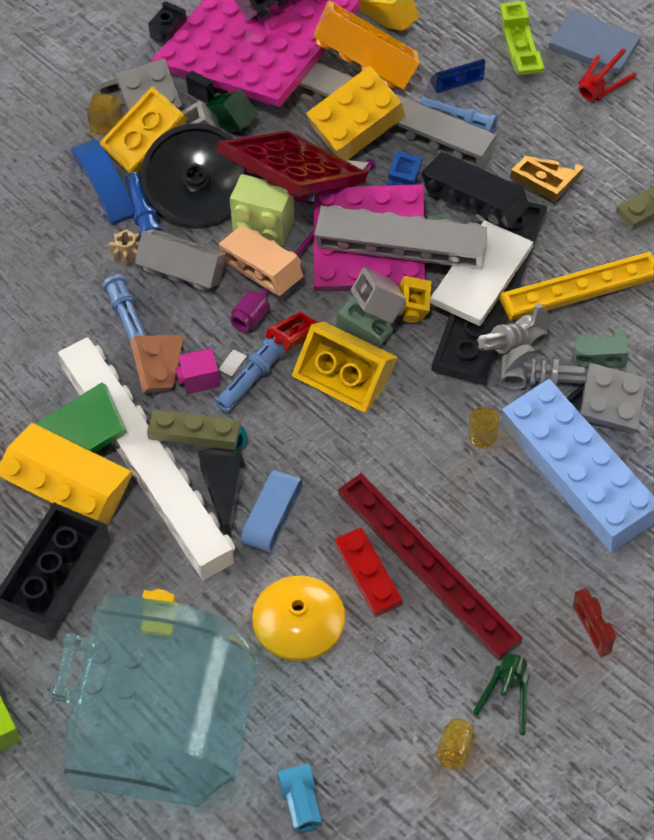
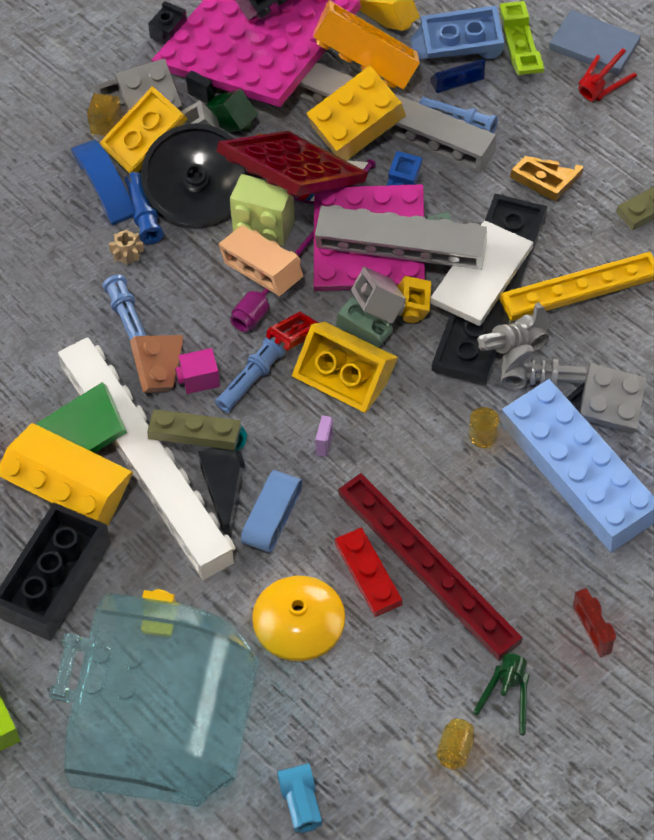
light grey brick [135,229,227,290] -> none
white sticker [218,349,247,376] -> none
black brick [421,151,529,228] -> none
sand green leg [572,329,629,368] -> none
none -> lavender tile [315,415,333,457]
none -> medium blue slope [410,5,504,59]

